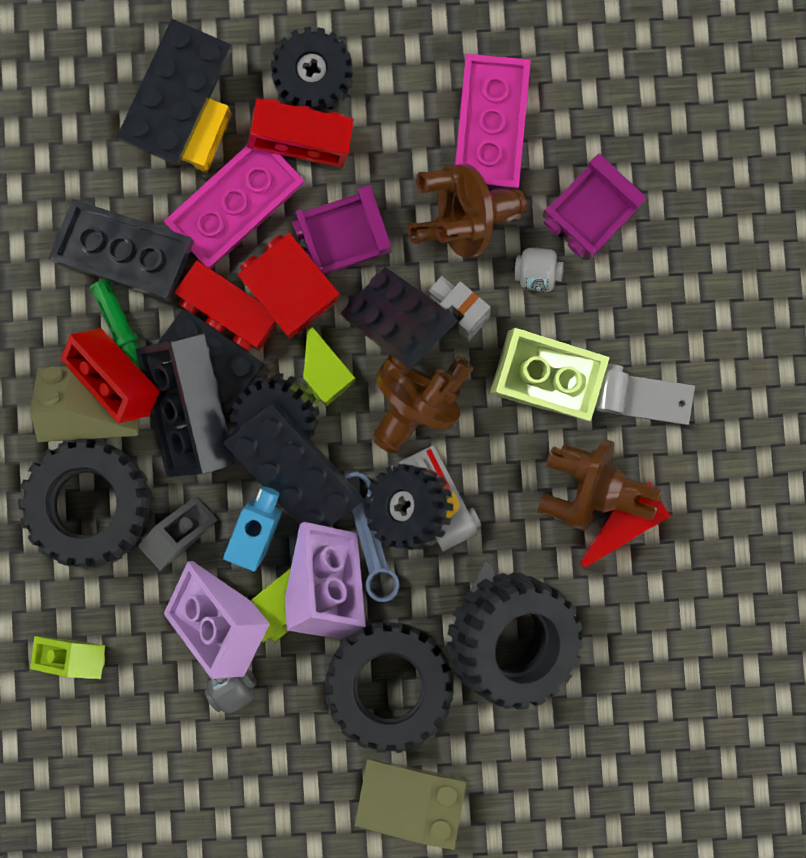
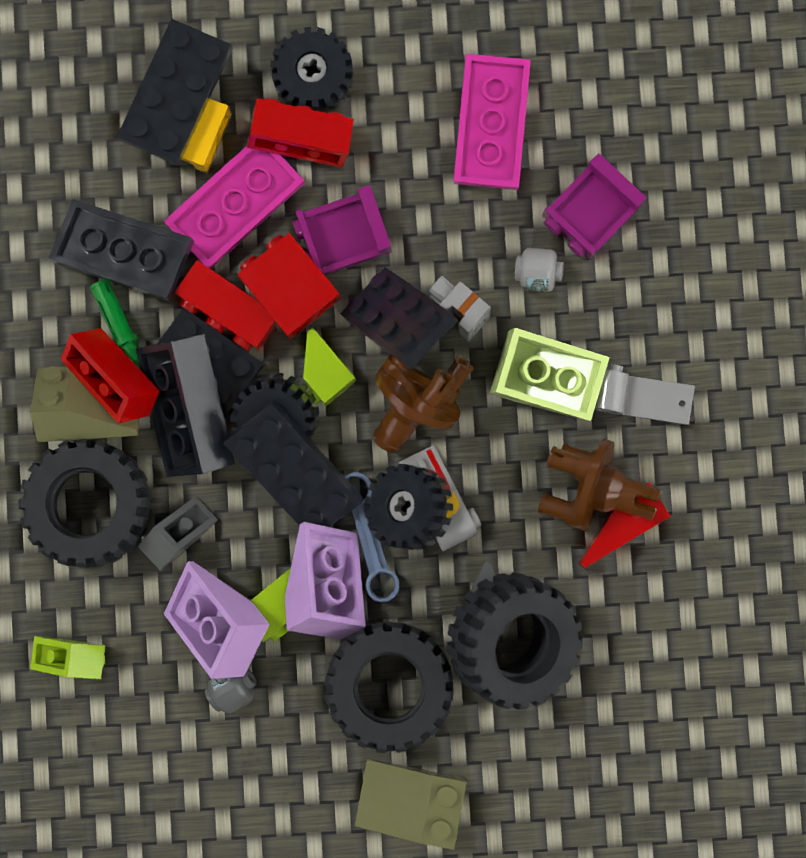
dark azure torso [223,486,282,572] -> none
reddish brown piece [408,164,527,258] -> none

